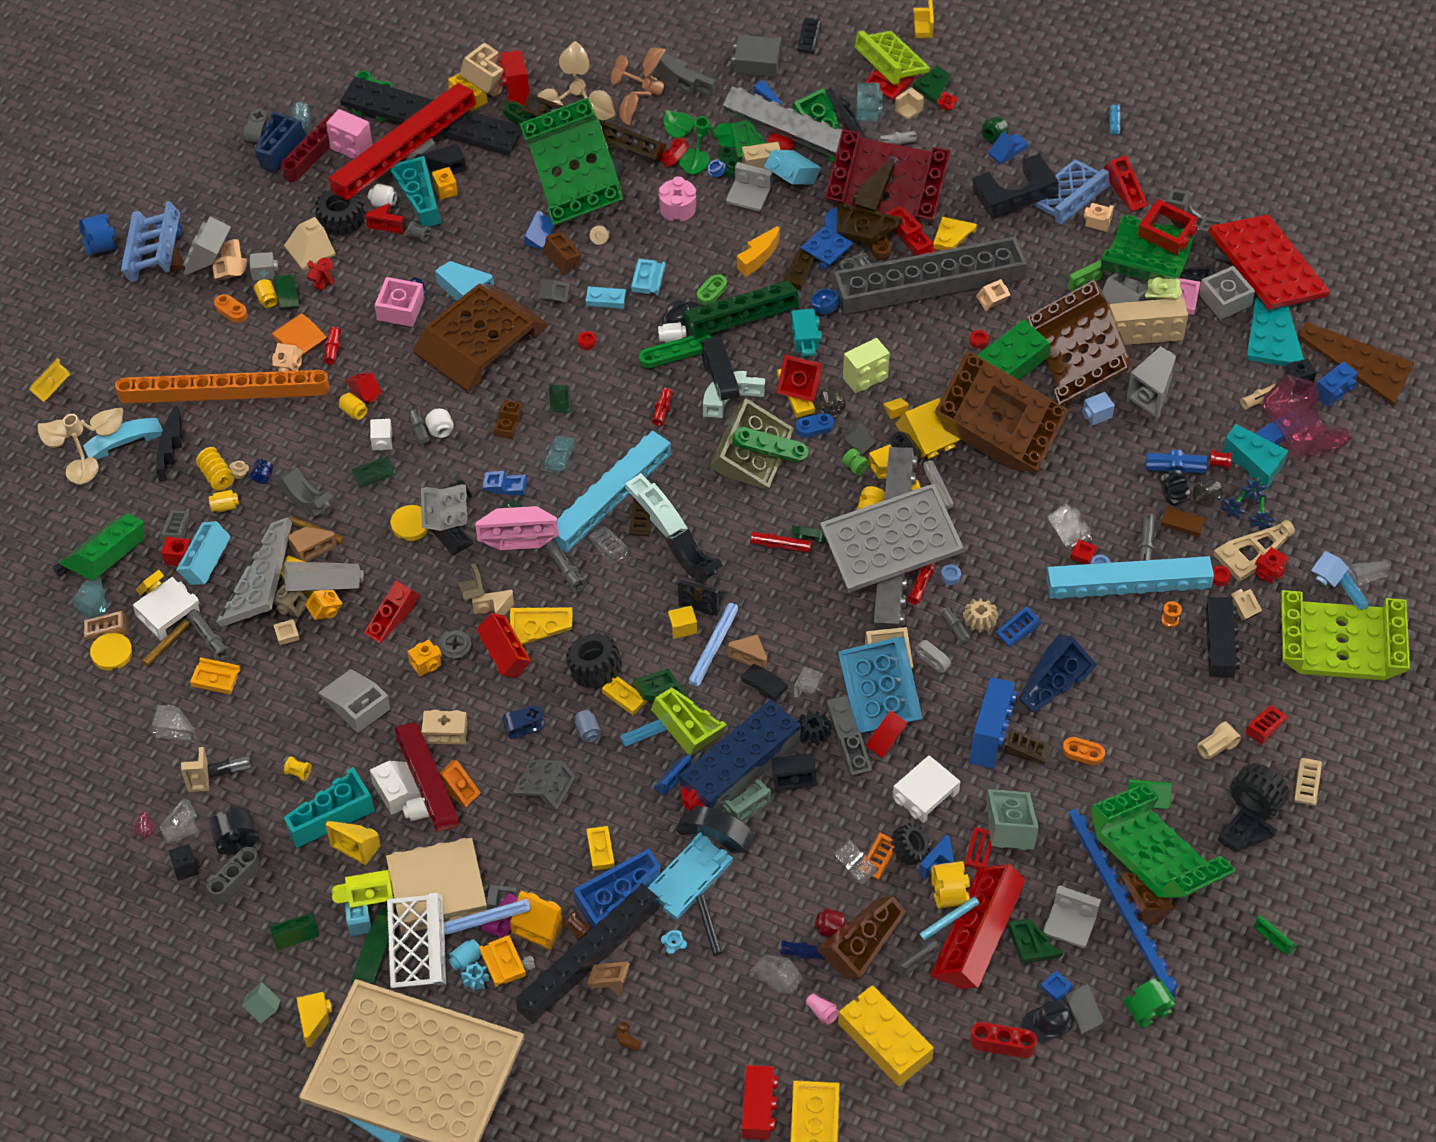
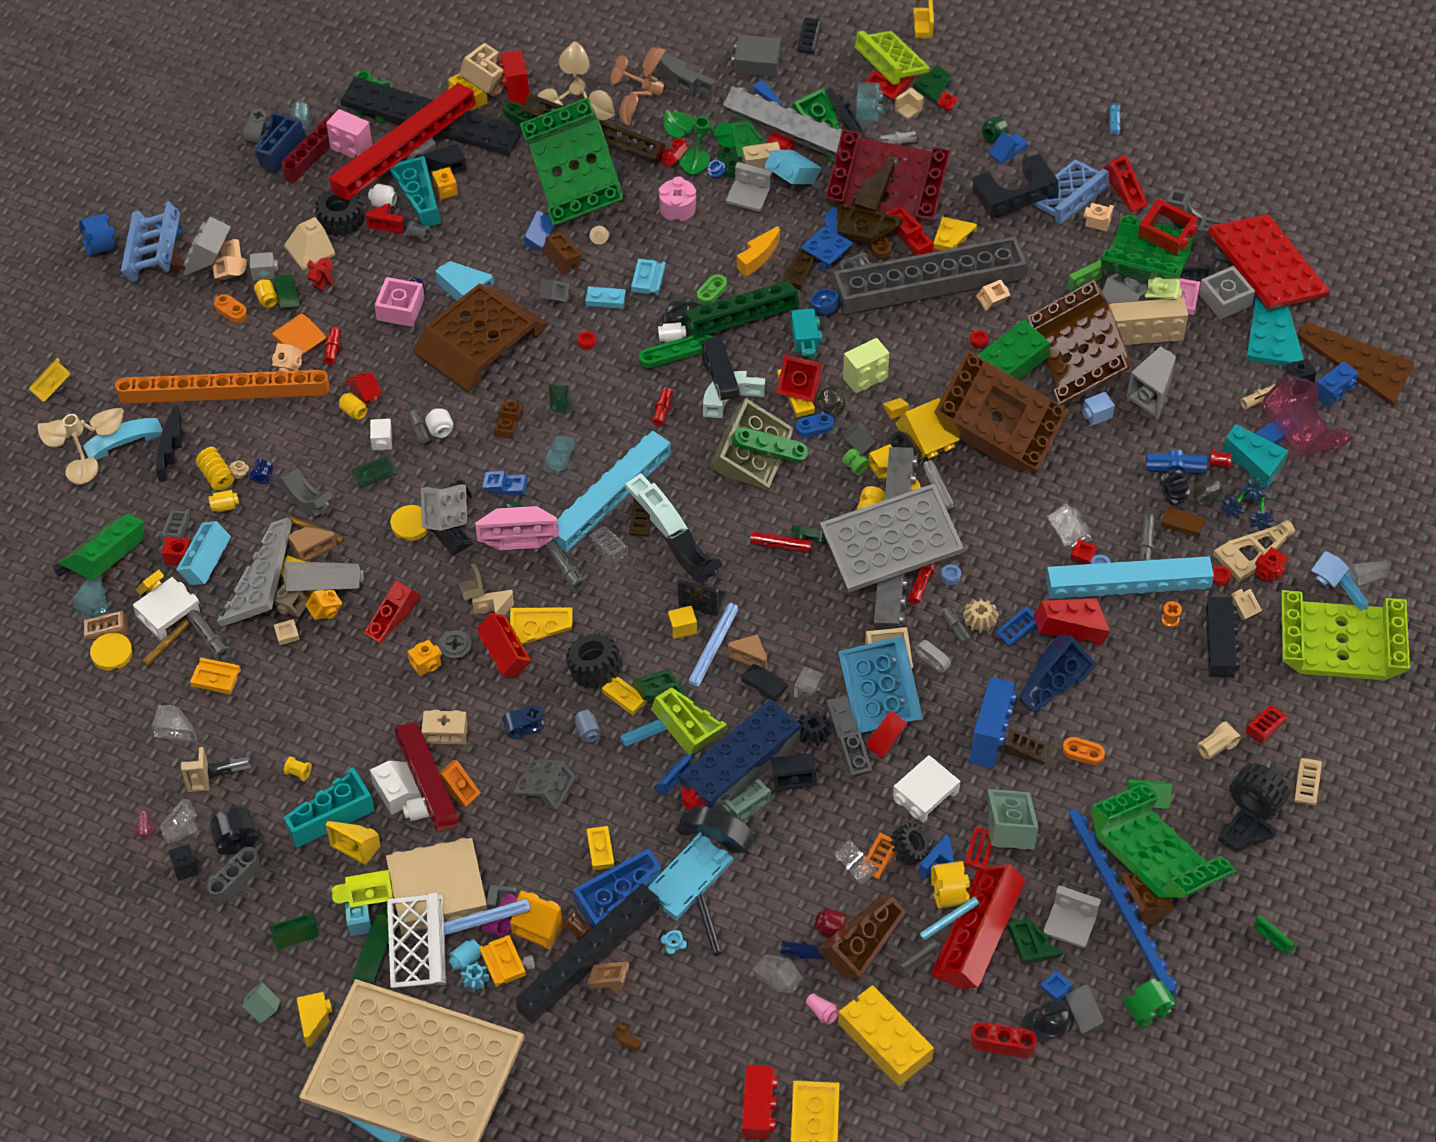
light grey slope [318,669,390,733] -> none
none -> red wedge [1033,599,1110,646]

